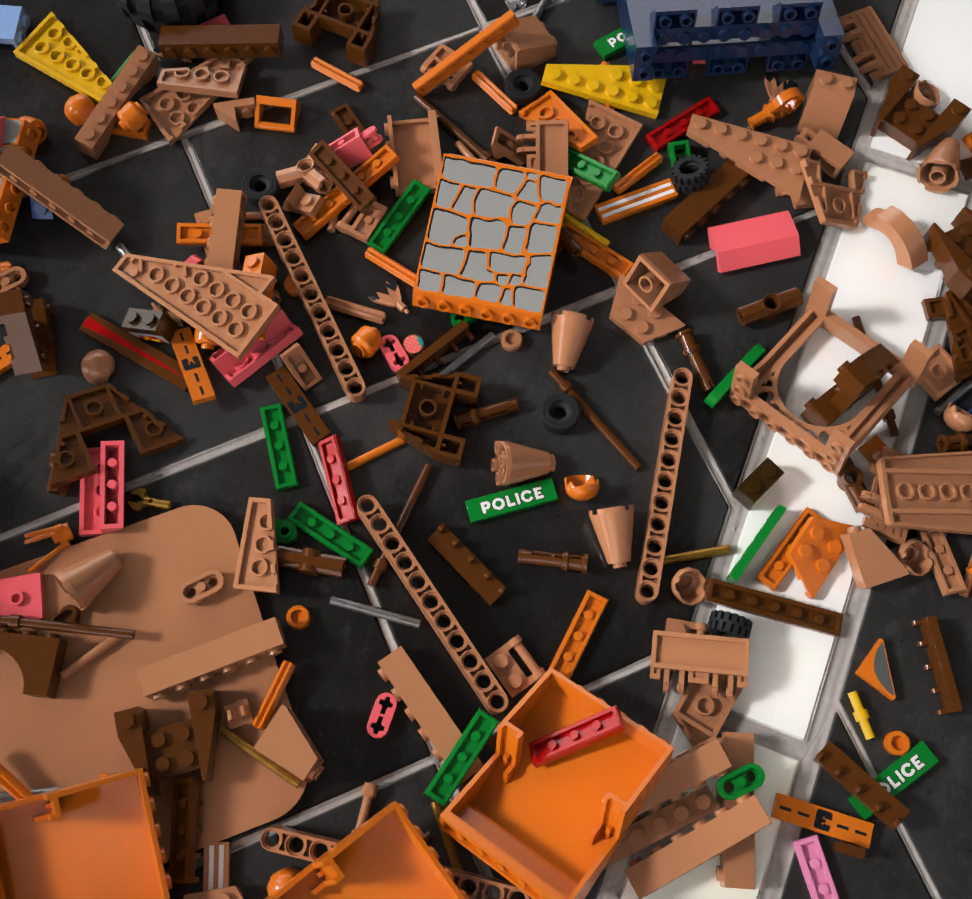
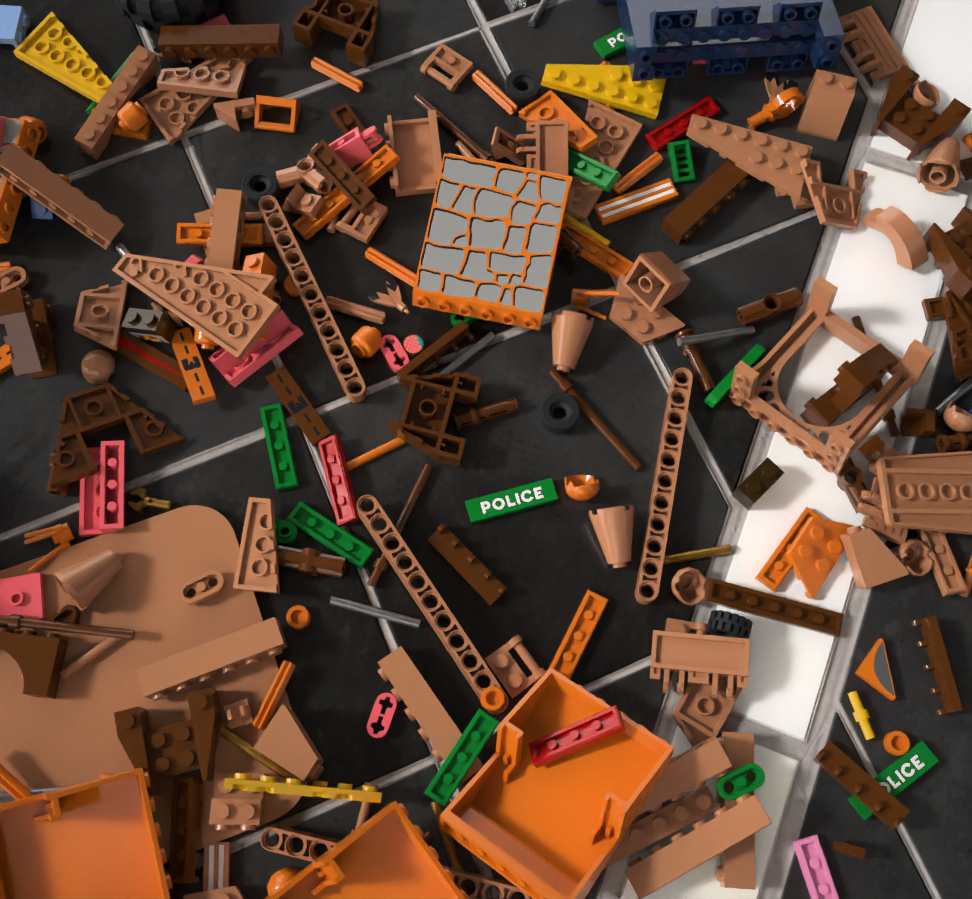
orange hair [64,94,96,126] -> none
nougat slope [279,343,322,391] -> none
green tile [367,179,431,255] -> none
orange tile [412,9,521,97] -> none
nougat cone [491,441,556,486] -> none
nougat slope [495,15,558,71] -> none
nougat tile [501,329,523,352] -> none
reddish brown pin [518,548,588,574] -> none
black tyre [671,154,710,193] -> none
coral slope [707,210,801,273] -> none
green tile [725,504,787,584] -> none
orange tile [770,793,874,849] -> none
nougat brick [794,127,855,180] -> none
nougat plate [918,344,965,402] -> none
none -> nougat wing [73,280,129,350]
none -> nougat plate [209,773,267,830]
none -> yellow wing [223,773,382,803]
none -> orange tile [480,686,505,712]
none -> orange plant [571,288,621,320]
none -> flat silver bar [677,326,755,346]
none -> reddish brown panel [900,408,935,438]

